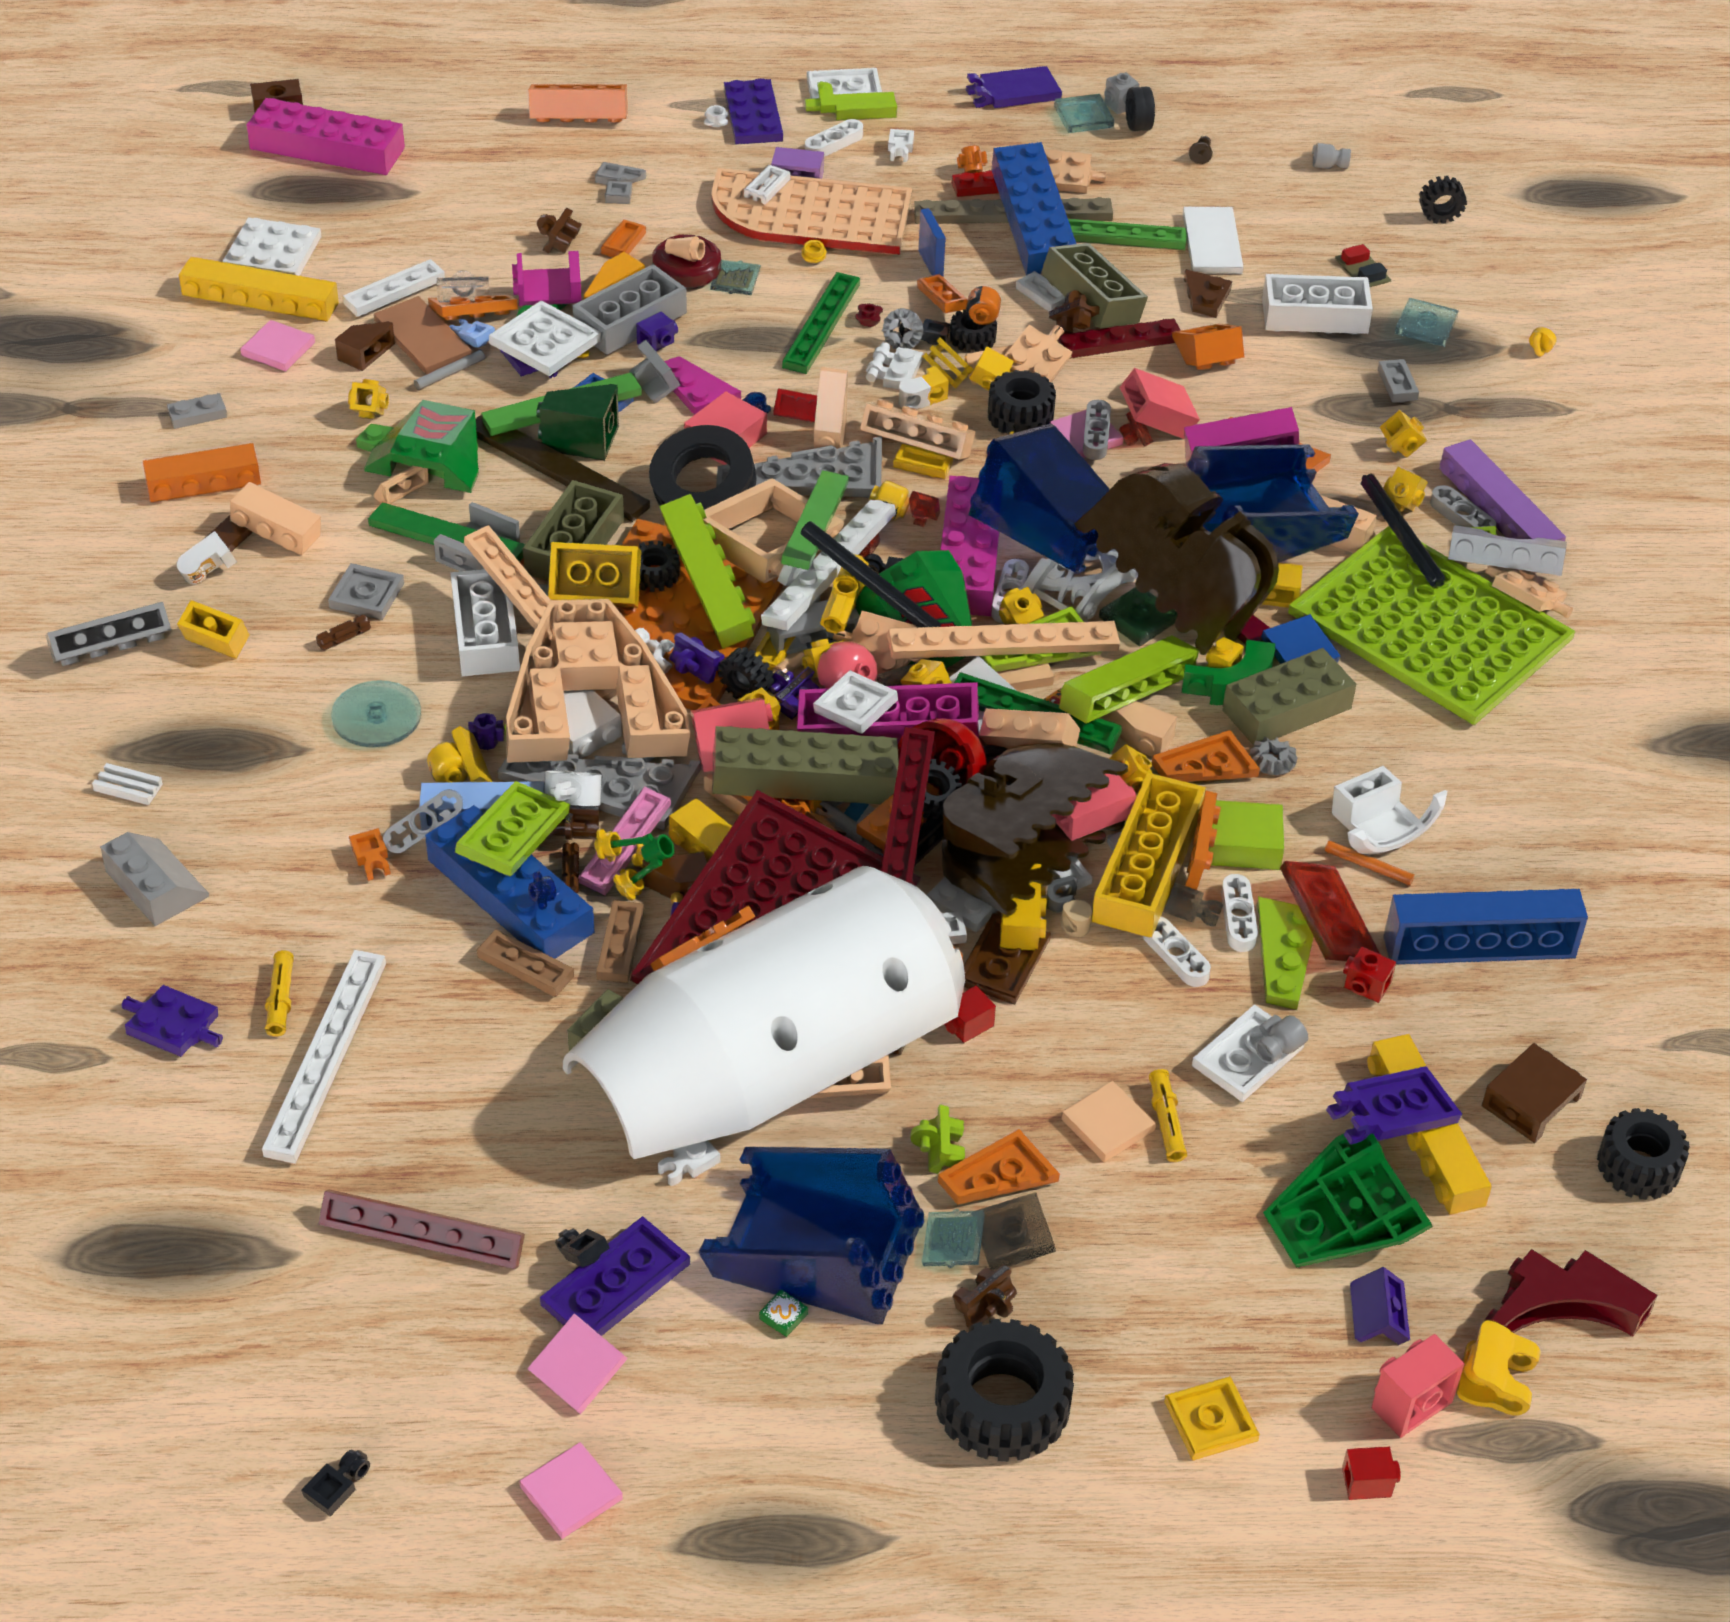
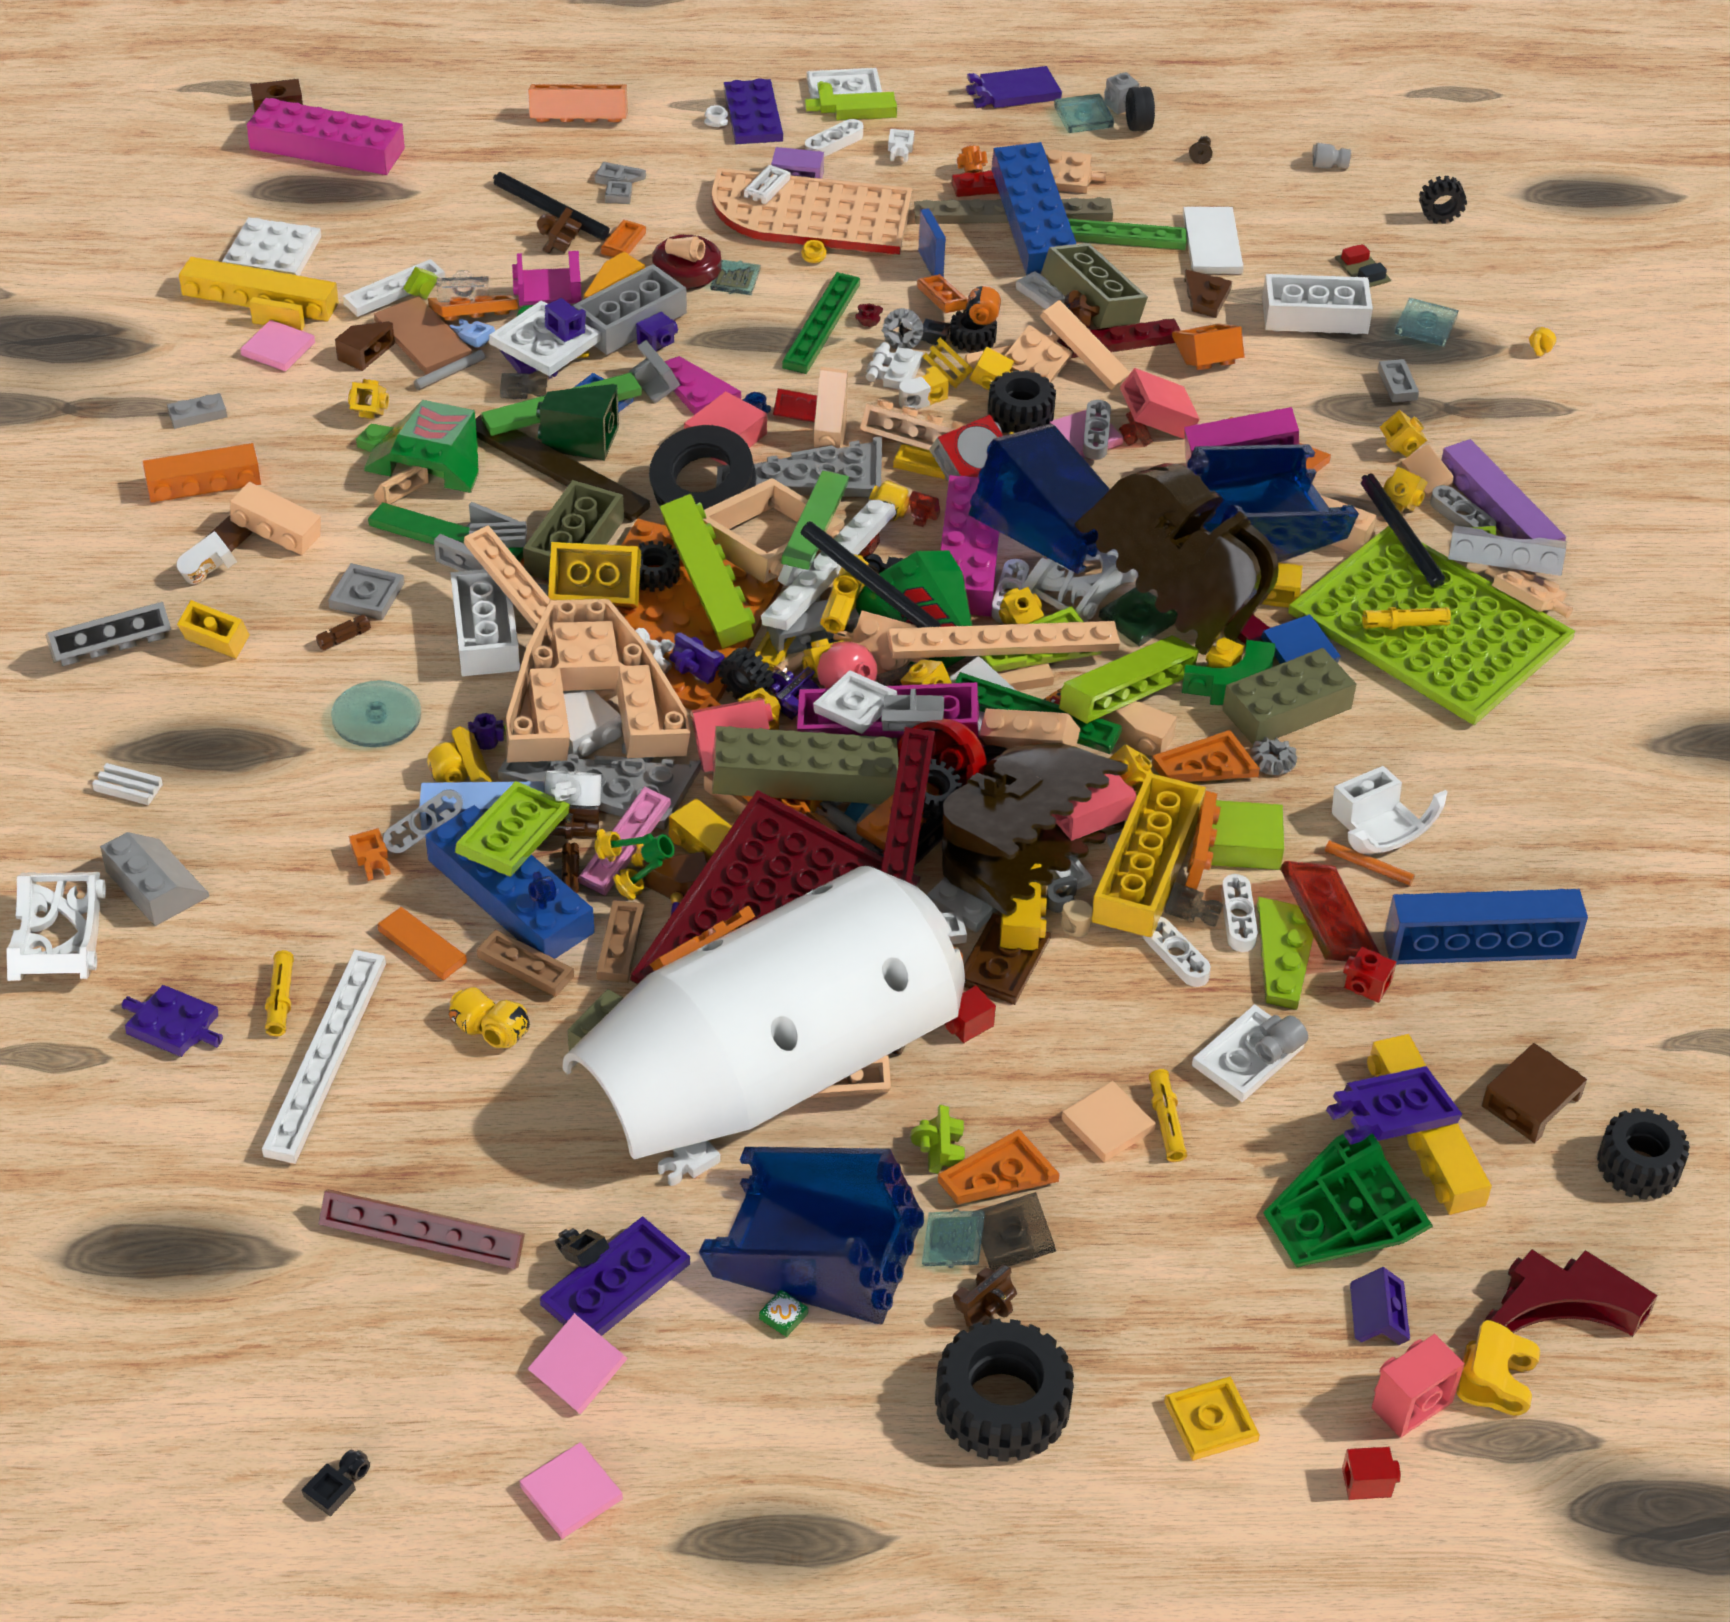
none -> white fence [6,872,106,981]
none -> yellow tile [249,297,305,331]
none -> orange tile [378,907,467,981]
none -> lime plate [403,266,439,300]
none -> yellow head [449,987,495,1035]
none -> light grey tile [469,521,527,548]
none -> yellow head [481,1000,530,1048]
none -> black axle [493,172,610,240]
none -> clear smoke plate [500,373,547,399]
none -> dark purple brick [545,298,586,342]
none -> light grey panel [881,689,944,731]
none -> panel [929,414,1018,481]
none -> light nougat tile [1040,300,1130,390]
none -> yellow pin [1362,607,1451,630]
none -> light nougat slope [1401,444,1453,497]

